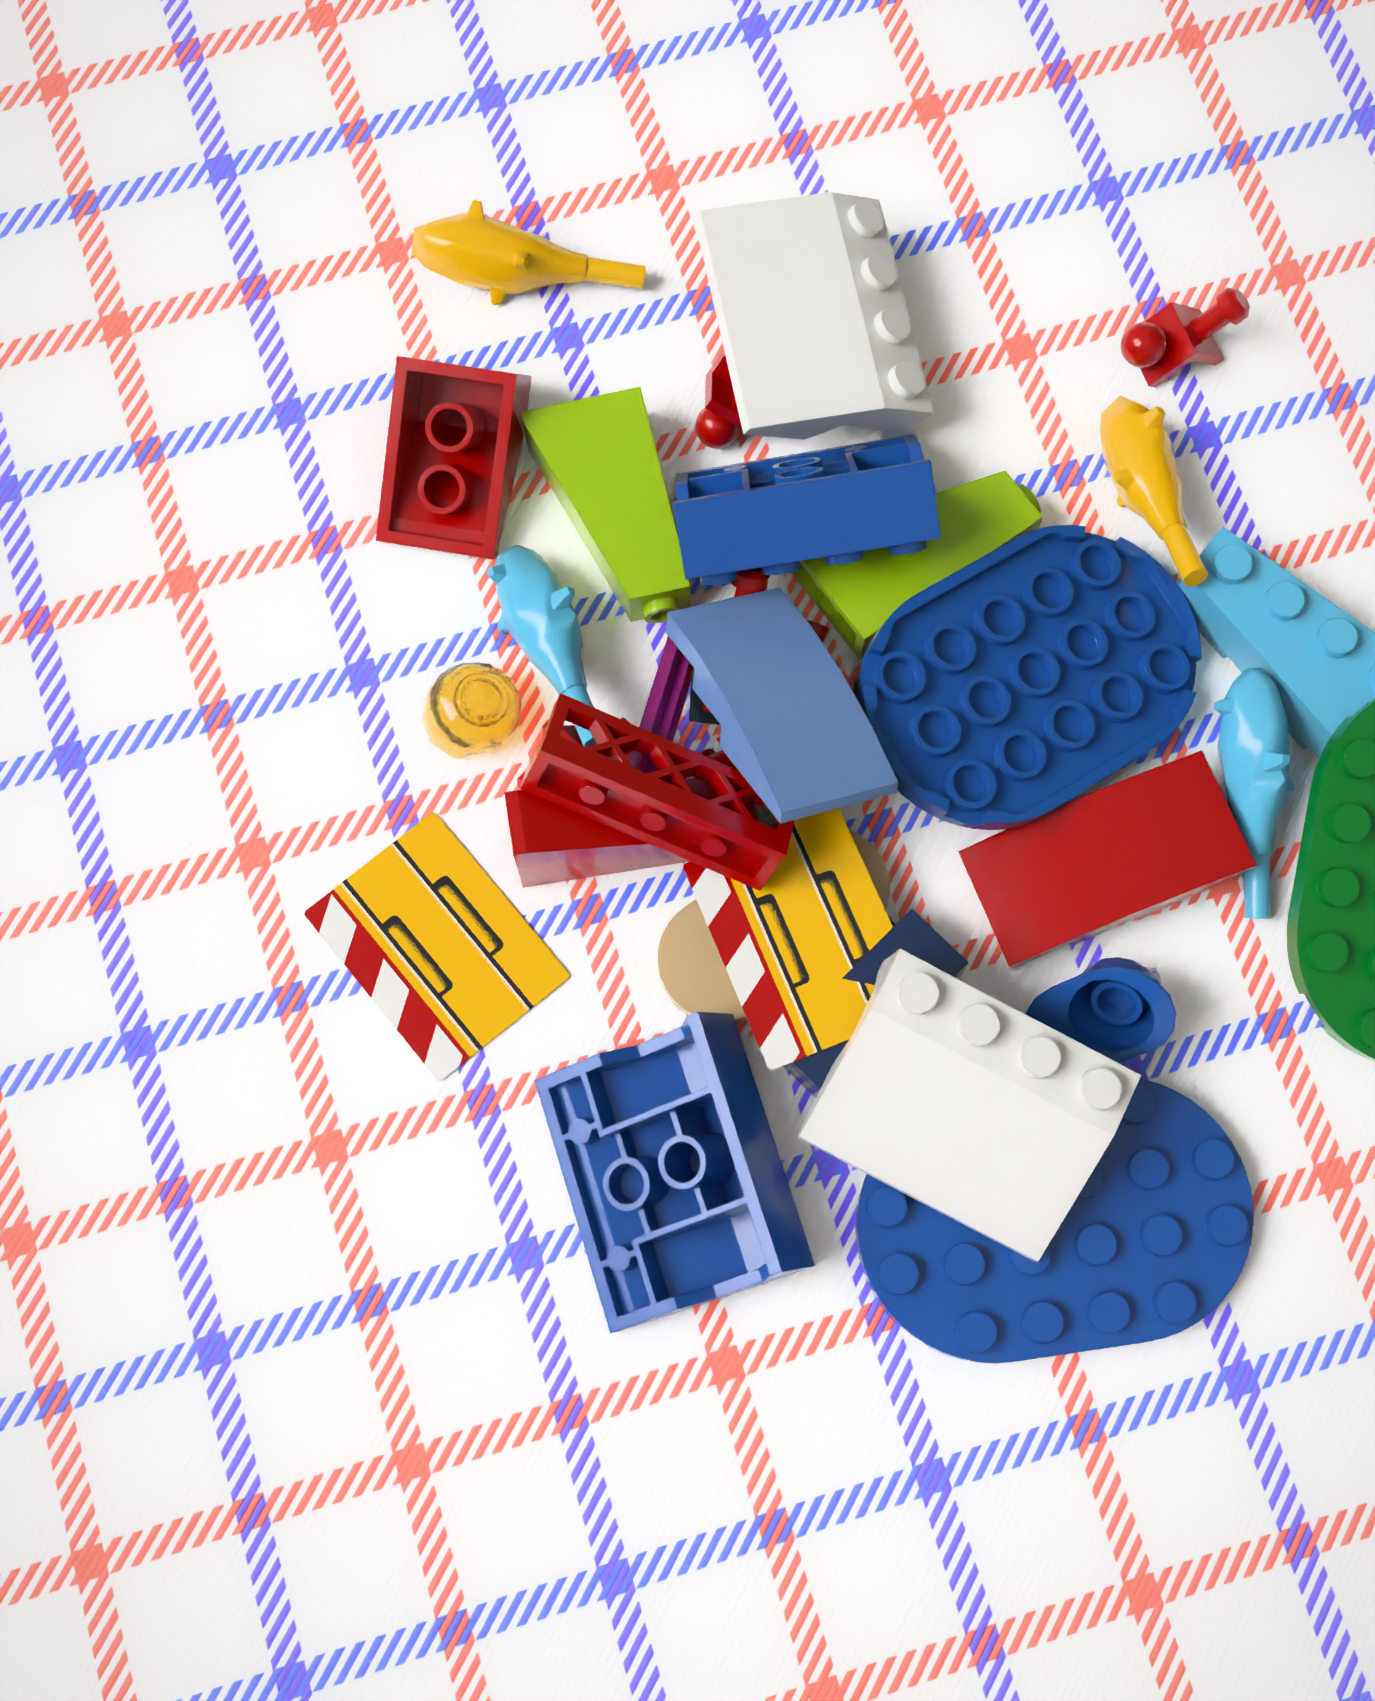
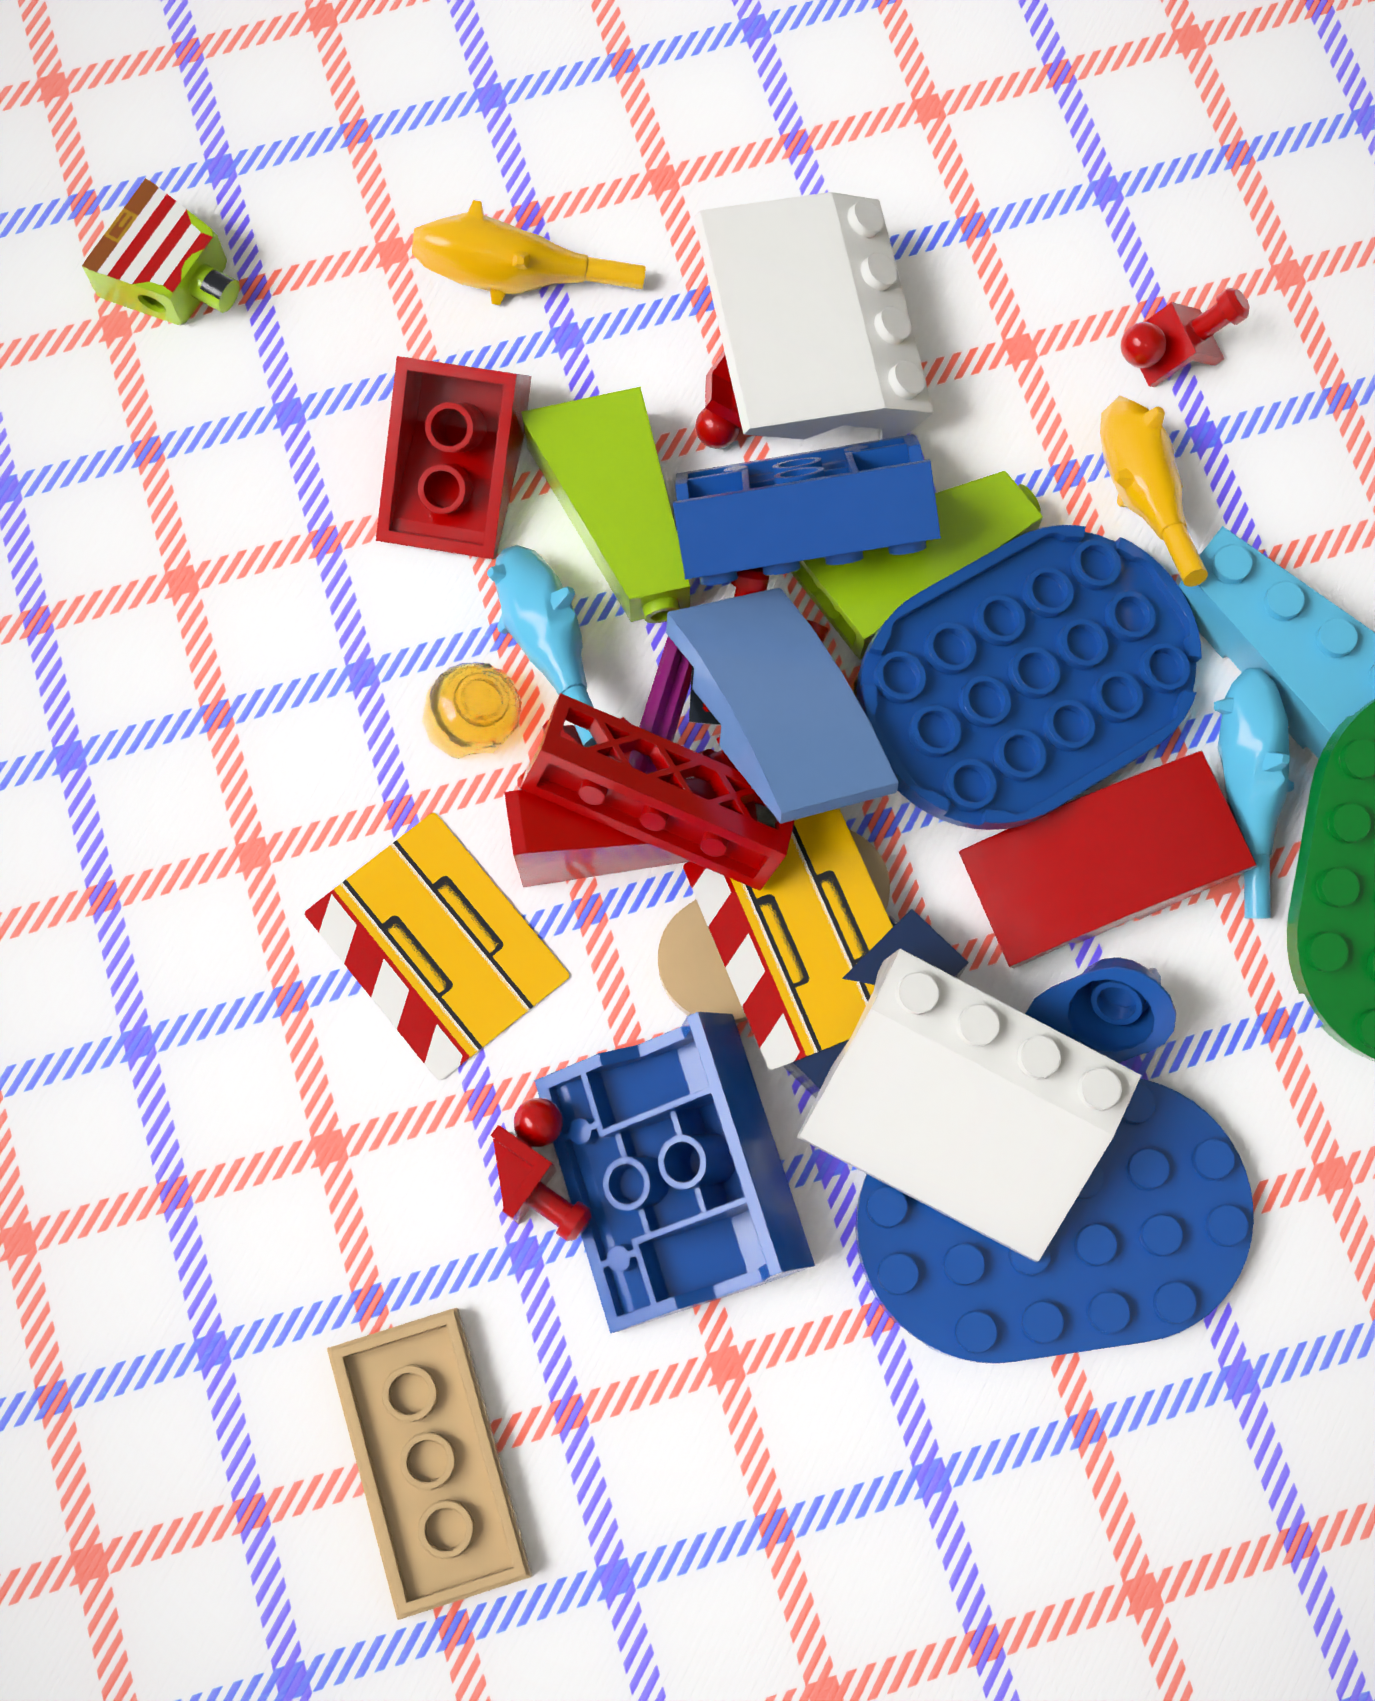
none -> torso [81,178,240,325]
none -> tan tile [327,1307,533,1621]
none -> red piece [490,1097,592,1242]

